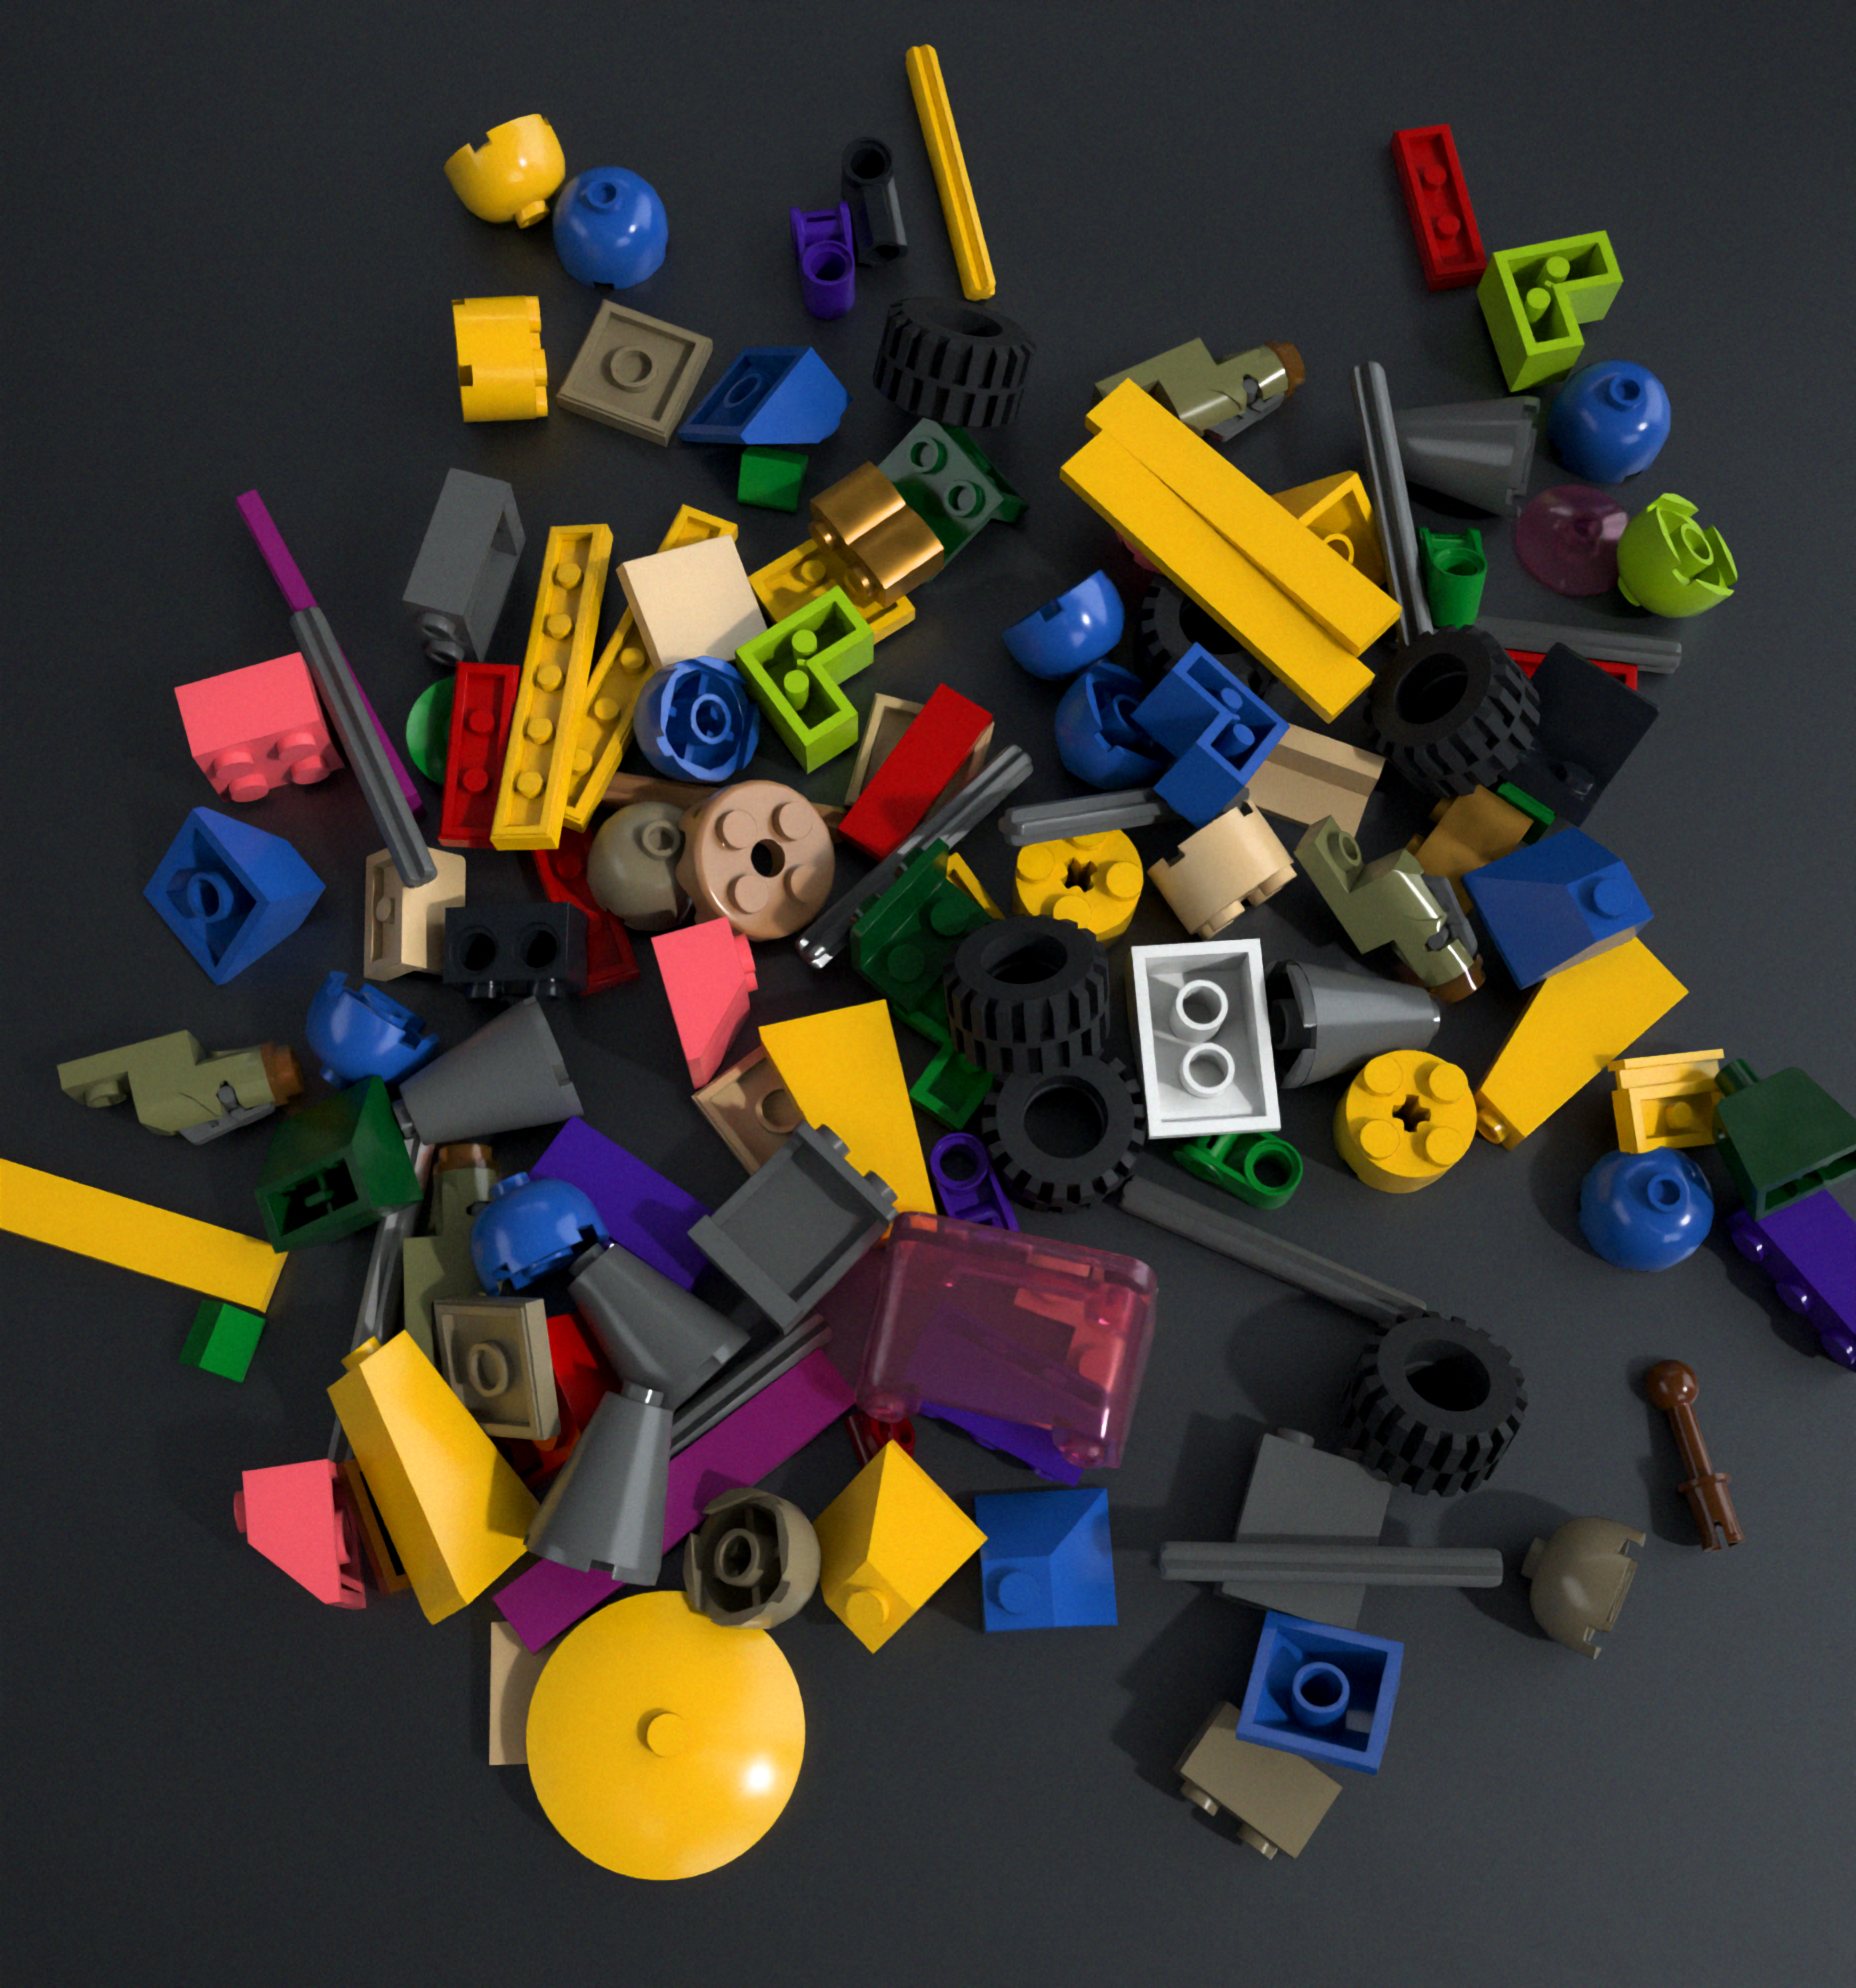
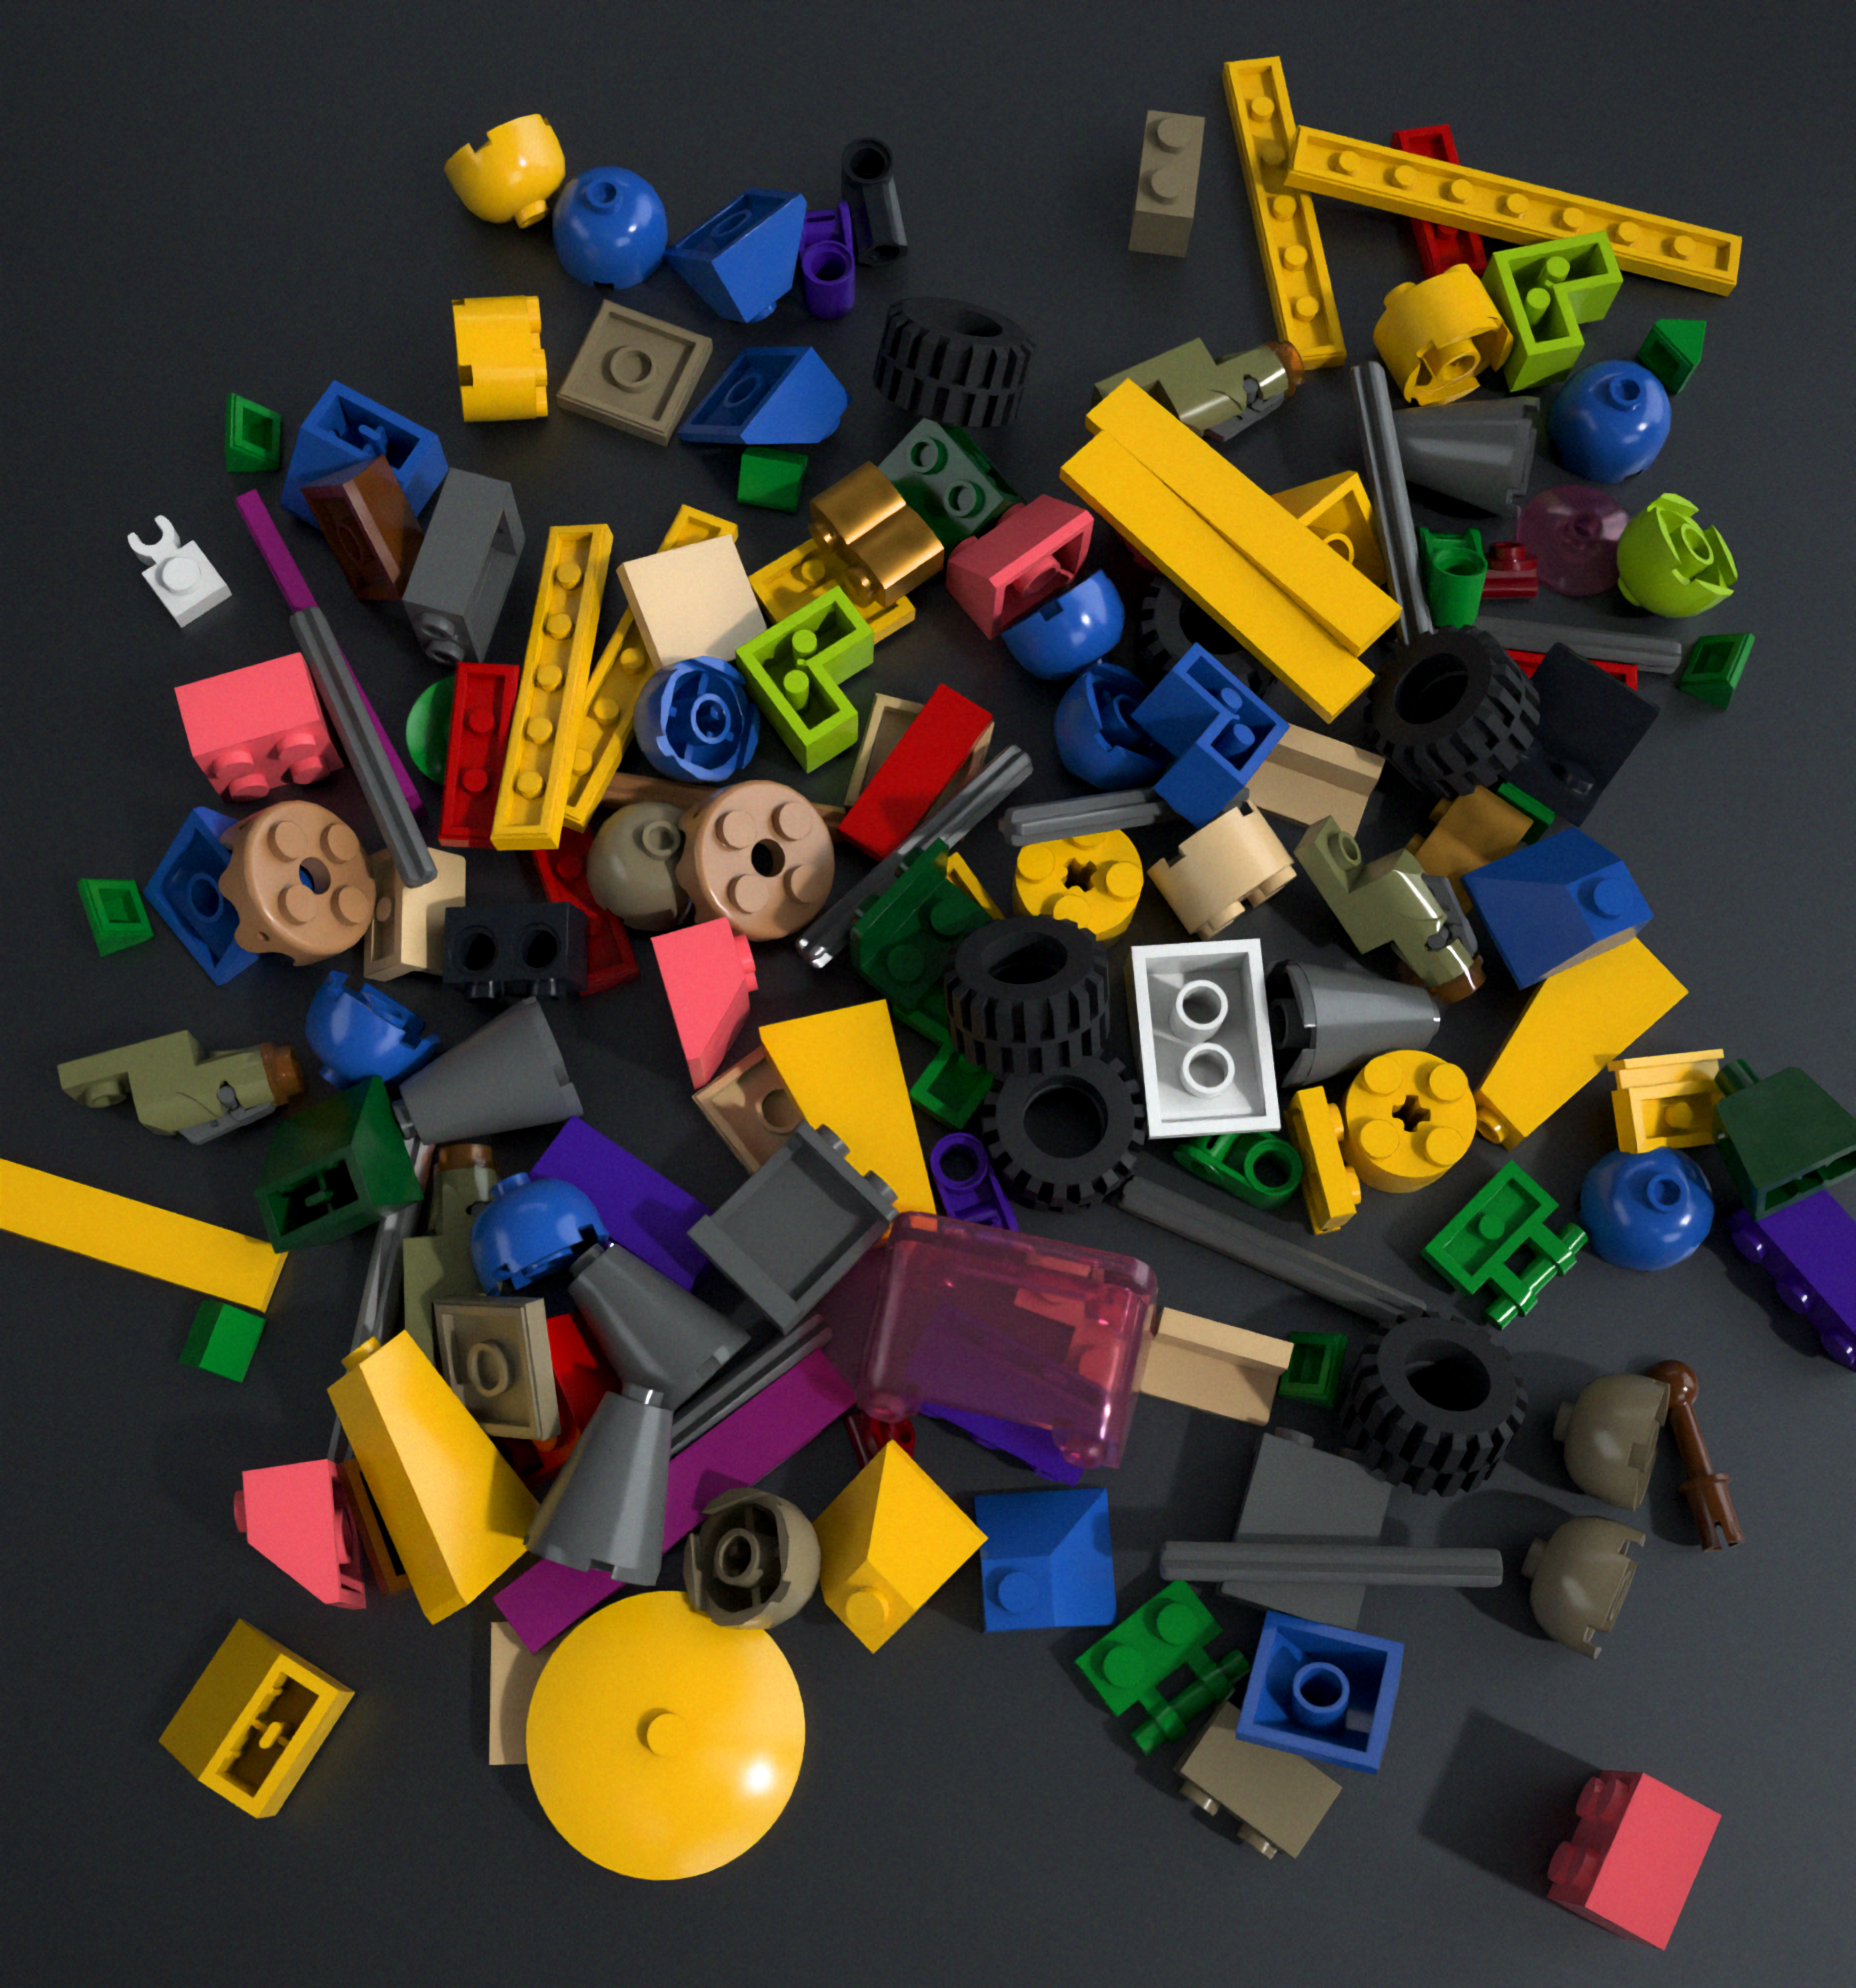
yellow axle [905,44,996,302] -> none
none -> green slope [76,878,154,957]
none -> white plate [128,515,232,628]
none -> yellow slope [158,1618,355,1819]
none -> medium nougat plate [218,800,376,966]
none -> green slope [224,393,281,472]
none -> blue slope [279,380,449,531]
none -> reddish brown slope [300,453,425,600]
none -> blue slope [663,187,807,324]
none -> coral slope [945,494,1094,640]
none -> green plate [1073,1580,1252,1757]
none -> dark tan brick [1128,110,1205,258]
none -> tan panel [1139,1307,1294,1427]
none -> yellow tile [1221,56,1347,373]
none -> green slope [1277,1331,1347,1410]
none -> yellow plate [1282,1086,1361,1236]
none -> yellow tile [1284,125,1742,297]
none -> yellow brick [1373,264,1514,407]
none -> green plate [1419,1159,1589,1331]
none -> dark red plate [1481,542,1538,599]
none -> coral brick [1547,1770,1722,1950]
none -> dark tan cylinder [1553,1372,1670,1512]
none -> green slope [1637,319,1707,395]
none -> green slope [1678,633,1755,711]

